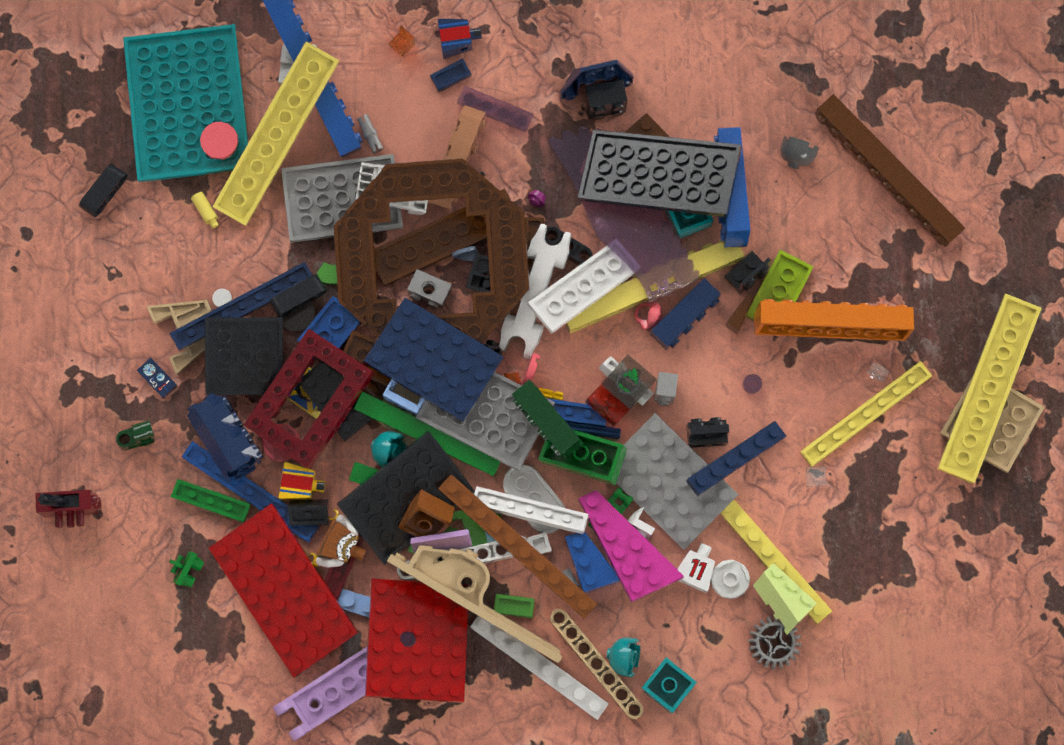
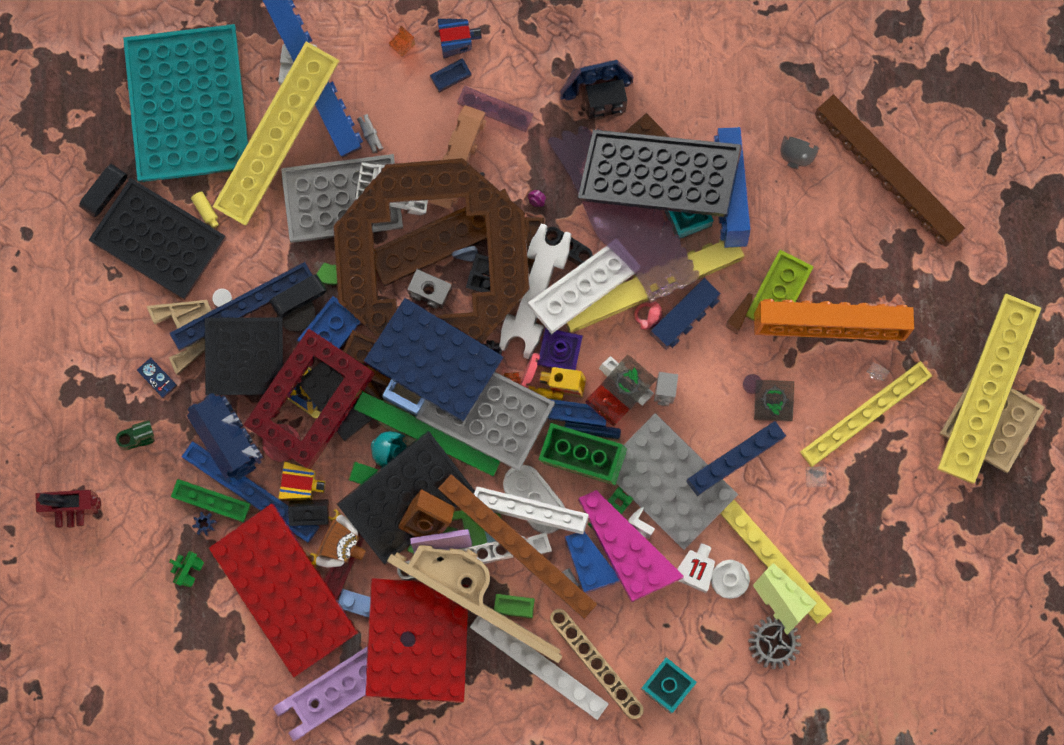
coral tile [200,122,238,159] -> none
dark green brick [512,379,583,458] -> none
teal cylinder [606,637,641,678] -> none
black brick [686,417,729,448] -> none
black bracket [724,251,771,293] -> none
none -> black plate [89,178,227,300]
none -> dark blue gear [192,512,217,536]
none -> dark purple plate [537,328,583,370]
none -> yellow torso [540,367,587,398]
none -> clear smoke slope [754,380,794,421]

